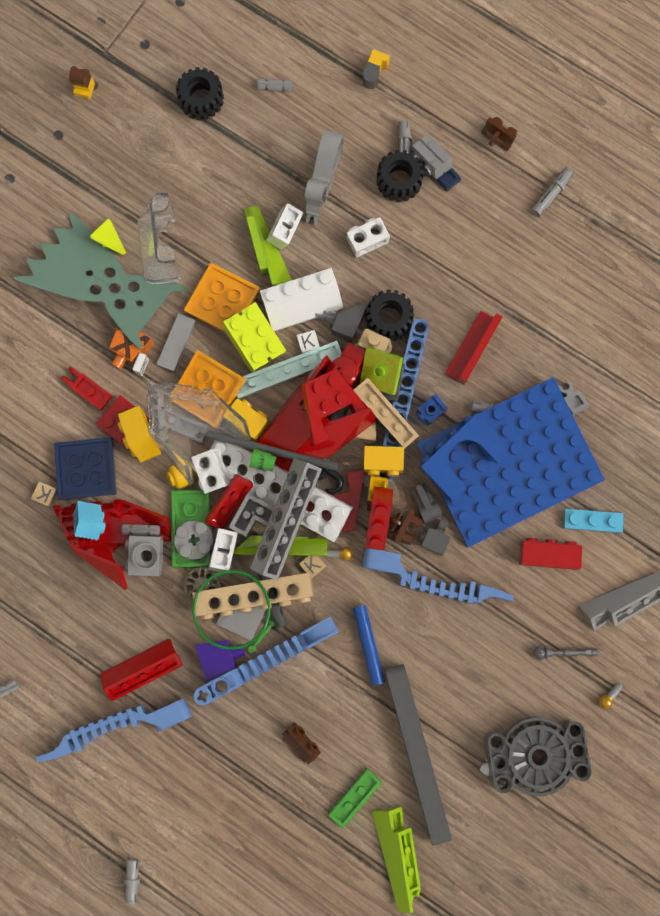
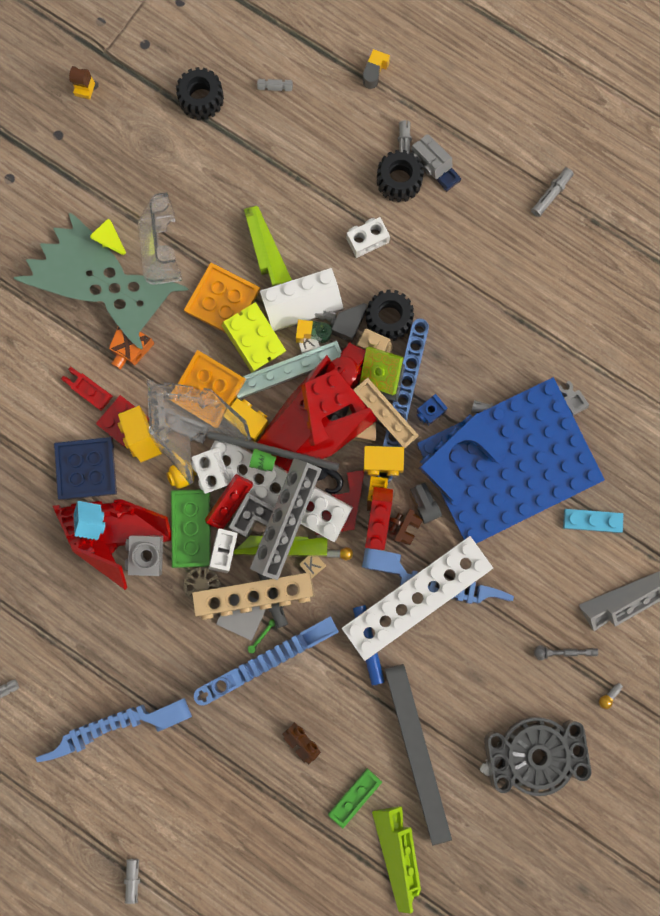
tan tile [31,481,57,507] -> none
red panel [100,638,183,701] -> none
light grey axle [122,524,160,536] -> none
white tile [133,353,149,376] -> none
light grey tile [156,314,196,373] -> none
light grey plate [174,521,214,560] -> none
green piece [192,570,271,650] -> none
dark purple torso [195,640,245,682] -> none
white brick [266,203,304,250] -> none
light grey animal [305,130,344,225] -> none
dark grey brick [419,519,451,556] -> none
red panel [445,311,503,385] -> none
reddish brown hips [481,117,517,151] -> none
red brick [519,538,582,570] -> none
none -> leg [296,320,332,343]
none -> white plate [342,536,493,661]

